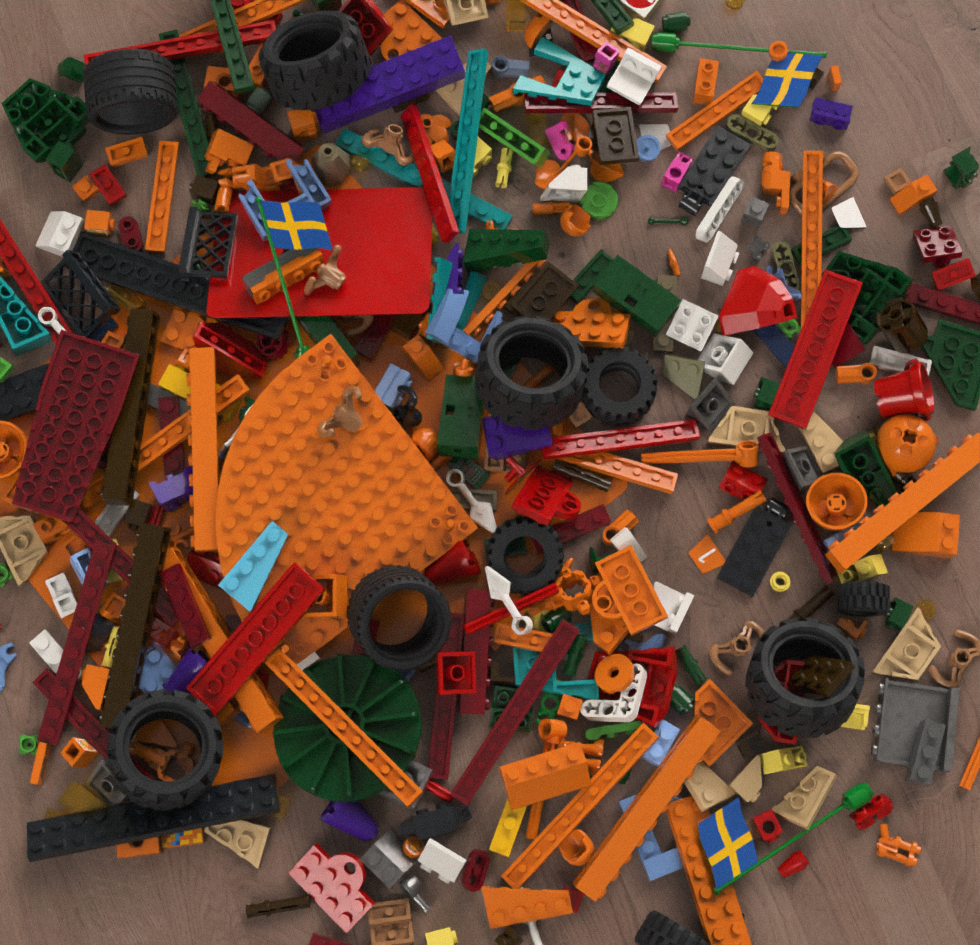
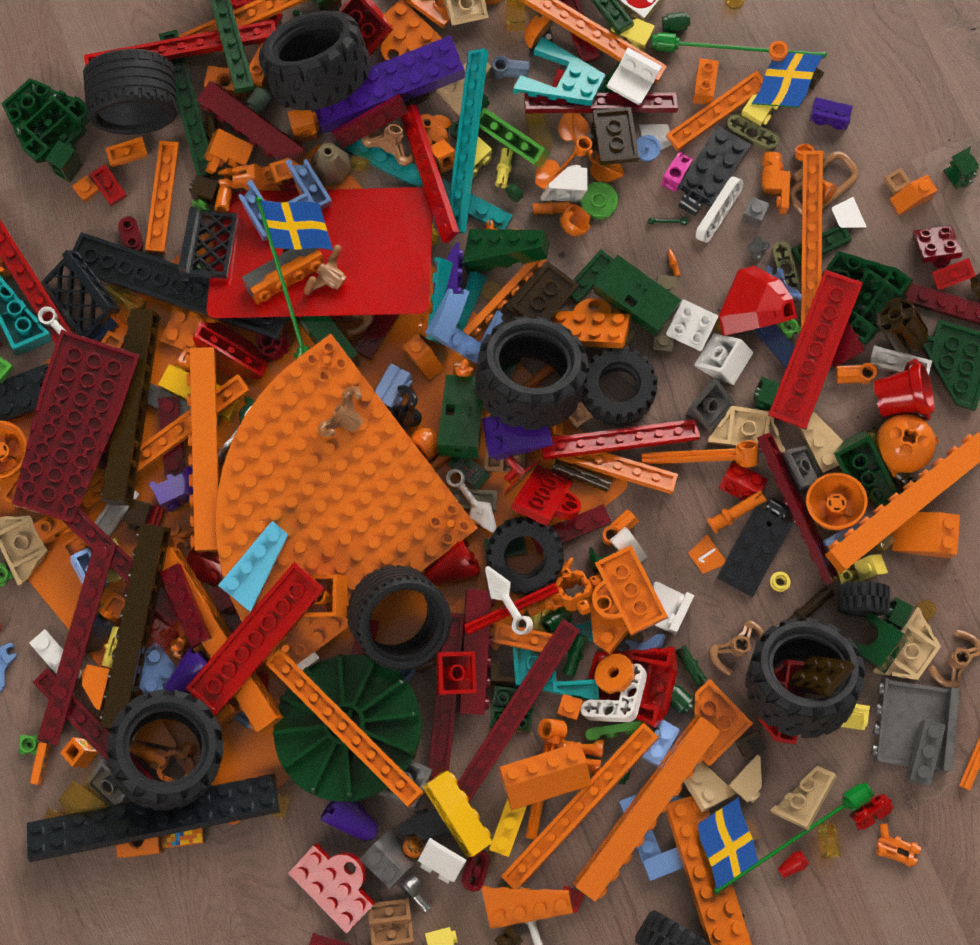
white slope [35,211,85,257] -> none
white slope [45,572,77,618] -> none
dark green plate [57,57,85,84] -> none
orange brick [84,210,116,237] -> none
tan wing [204,820,271,869] -> none
dark brown pin [246,894,310,919] -> none
dark brown panel [390,303,432,341] -> none
orange piece [488,75,546,114] -> none
green piece [535,679,562,726] -> none
dark pink leg [545,122,574,160] -> none
orange hair [559,829,594,866] -> none
dark pink leg [592,42,620,78] -> none
olive wing [662,354,706,399] -> none
white slope [701,231,739,286] -> none
red brick [751,809,783,843] -> none
light yellow slope [759,746,807,775] -> none
orange tile [828,65,842,92] -> none
orange bracket [834,618,868,641] -> none
dark brown cone [919,198,943,228] -> none
none -> dark red brick [209,586,236,615]
none -> dark red plate [331,94,408,149]
none -> yellow brick [422,771,493,858]
none -> dark green tile [505,183,524,203]
none -> orange tile [795,144,814,161]
none -> clear yellow piece [817,821,841,859]
none -> dark green piece [852,612,908,674]

